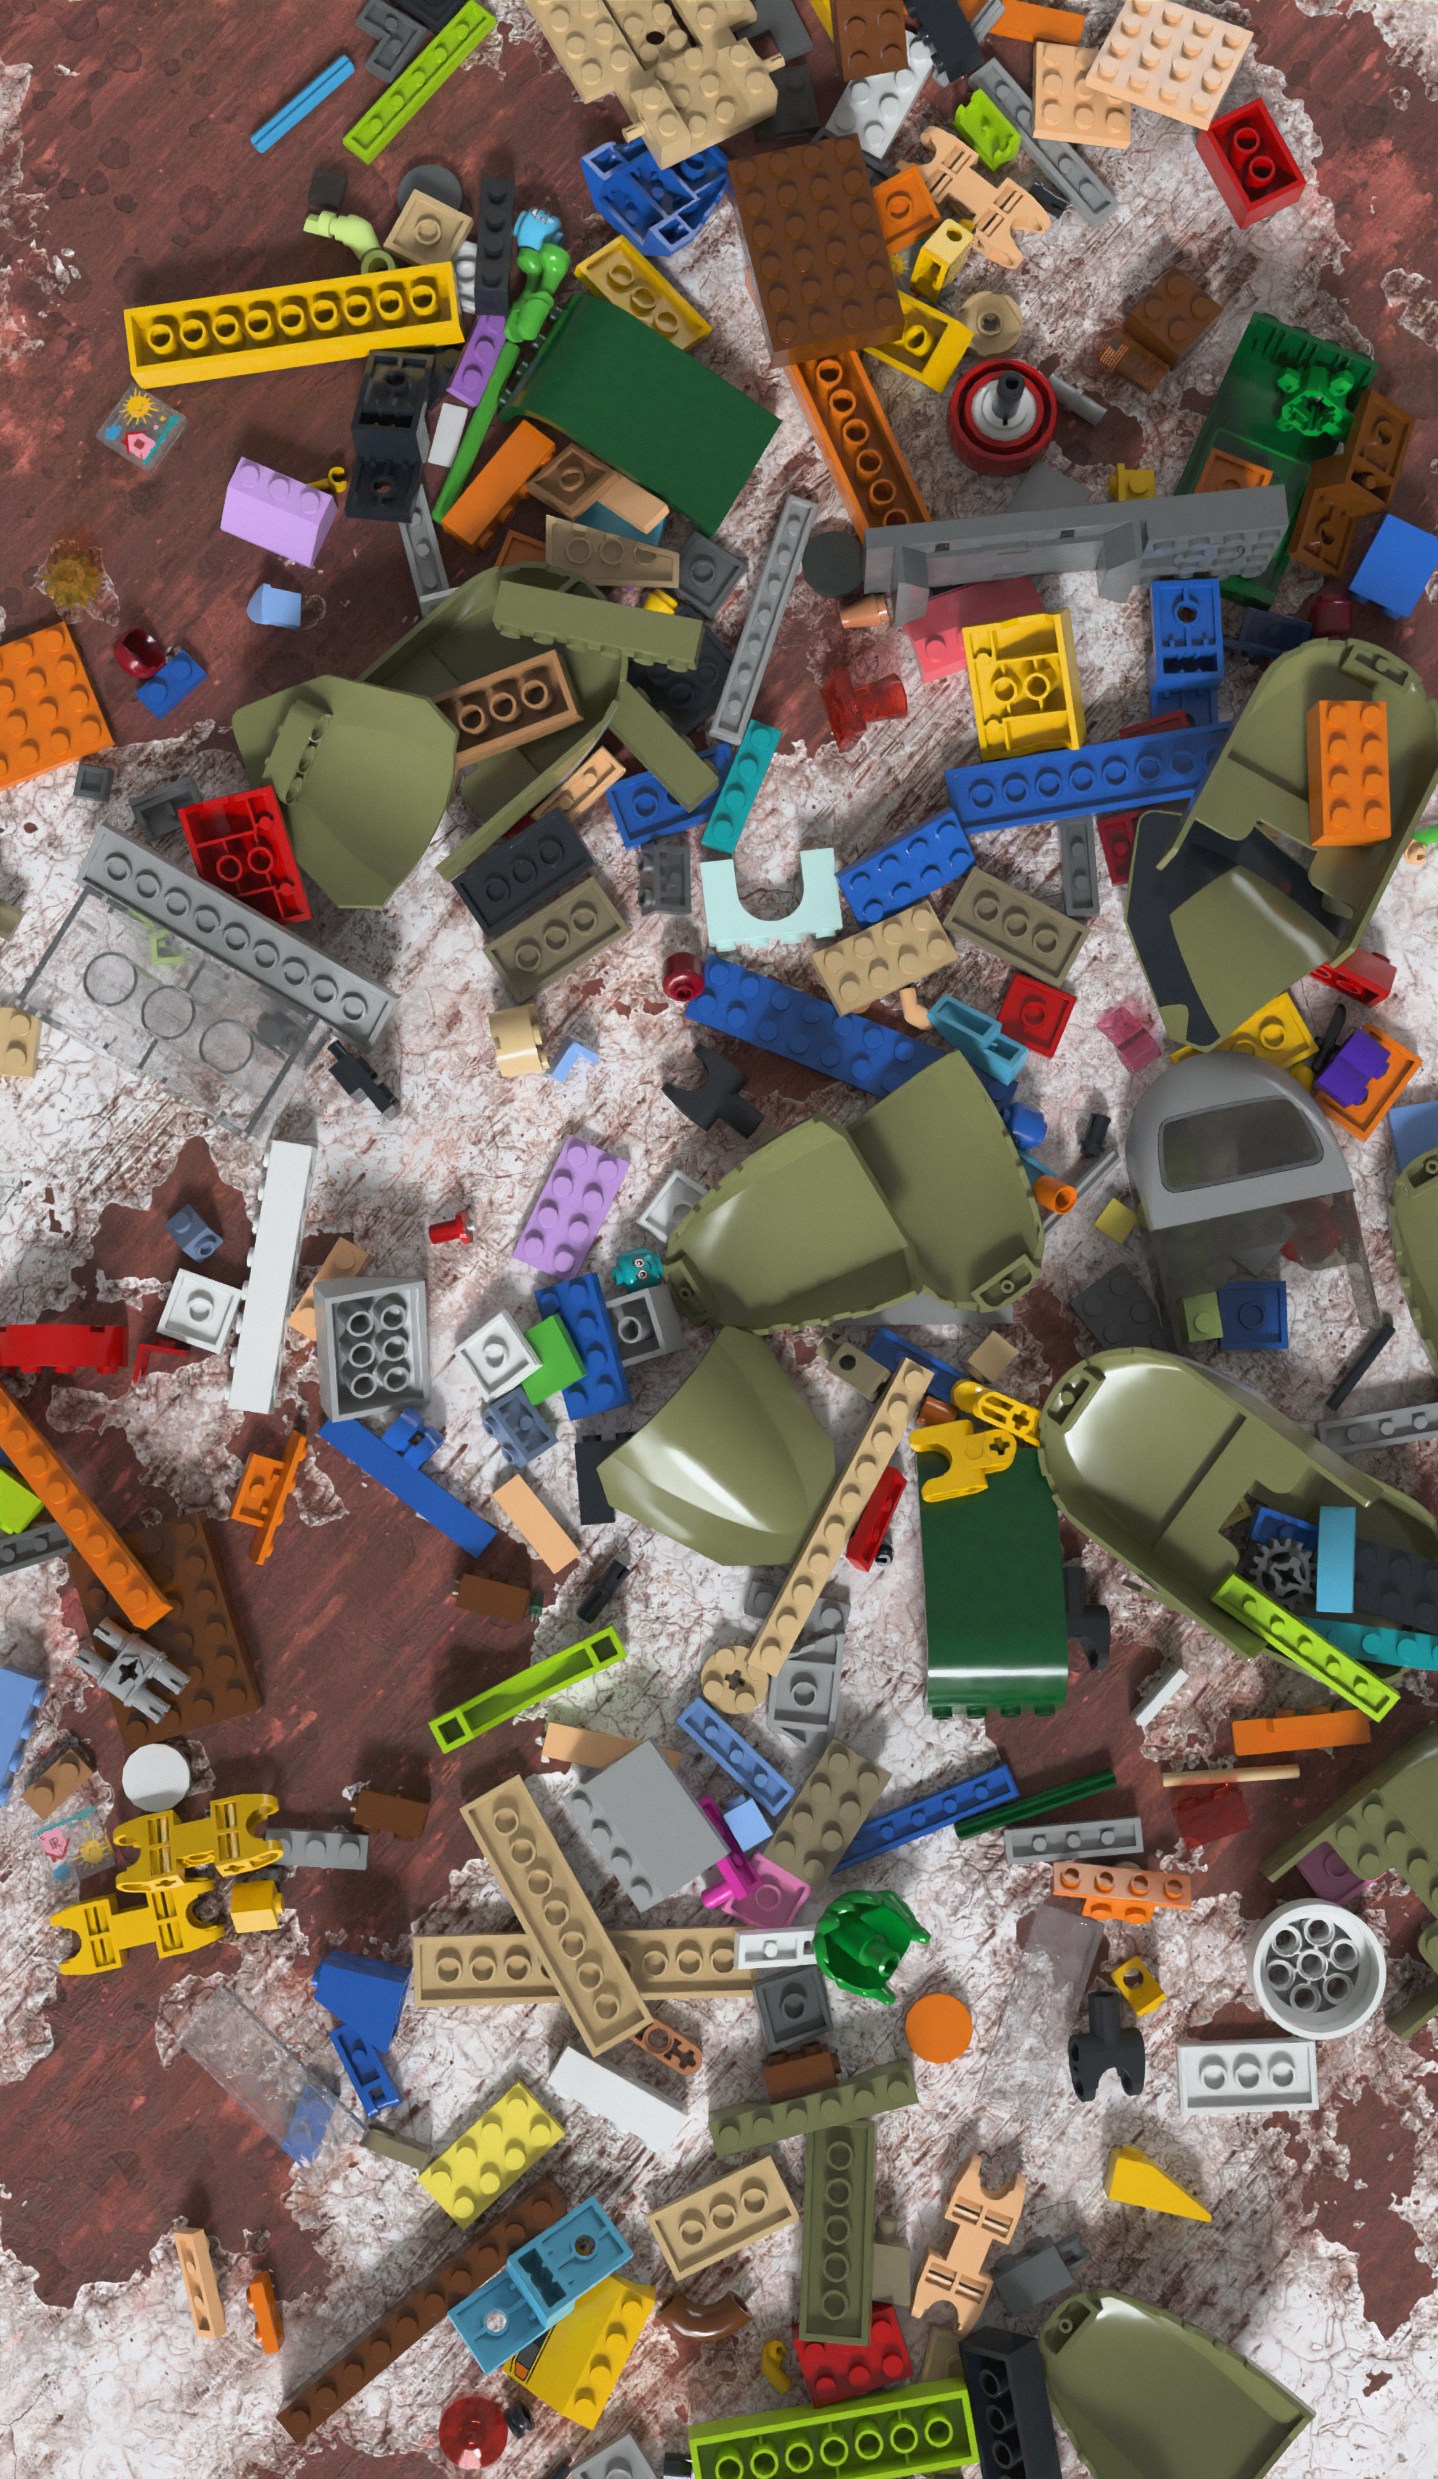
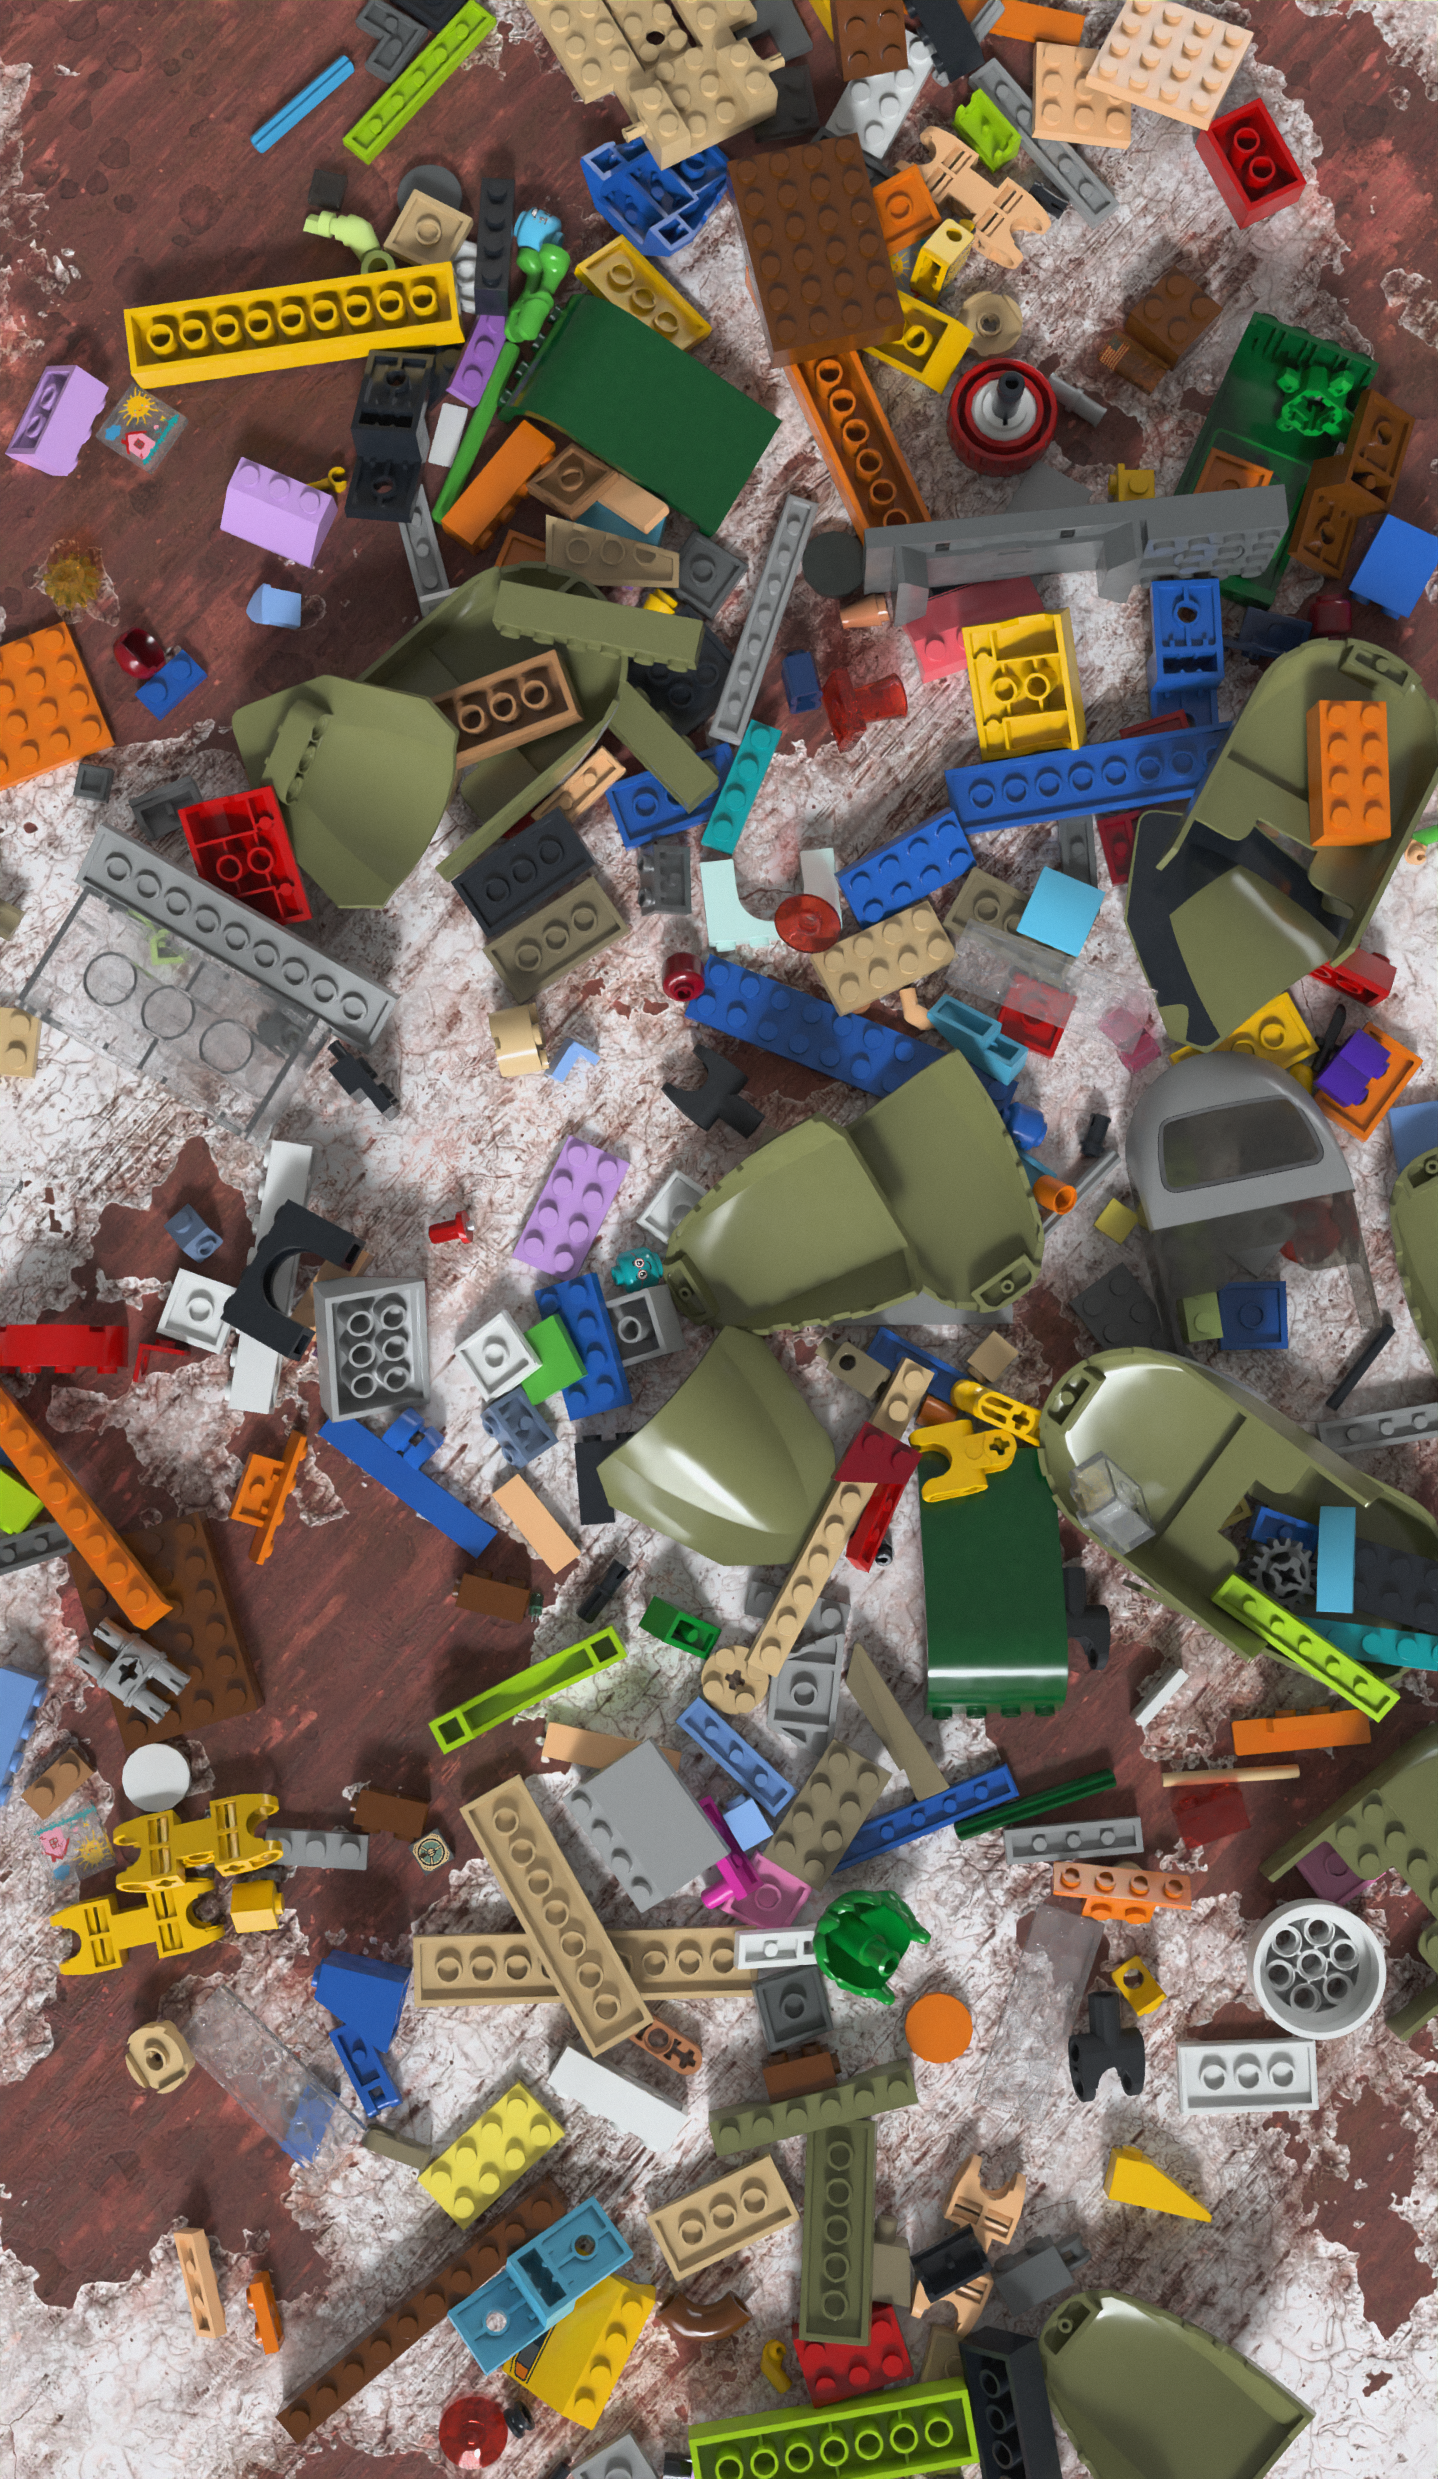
none -> lavender slope [5,365,109,476]
none -> tan plate [126,2020,195,2094]
none -> black arch [220,1199,367,1362]
none -> tile [408,1827,456,1876]
none -> green slope [638,1596,722,1660]
none -> clear red dish [774,894,841,954]
none -> dark blue brick [781,649,823,714]
none -> dark red wing [830,1420,923,1484]
none -> dark tan wedge [845,1640,950,1801]
none -> black hinge [909,2223,993,2304]
none -> clear plate [944,918,1158,1055]
none -> medium azure slope [1016,866,1106,958]
none -> clear brick [1068,1451,1156,1556]

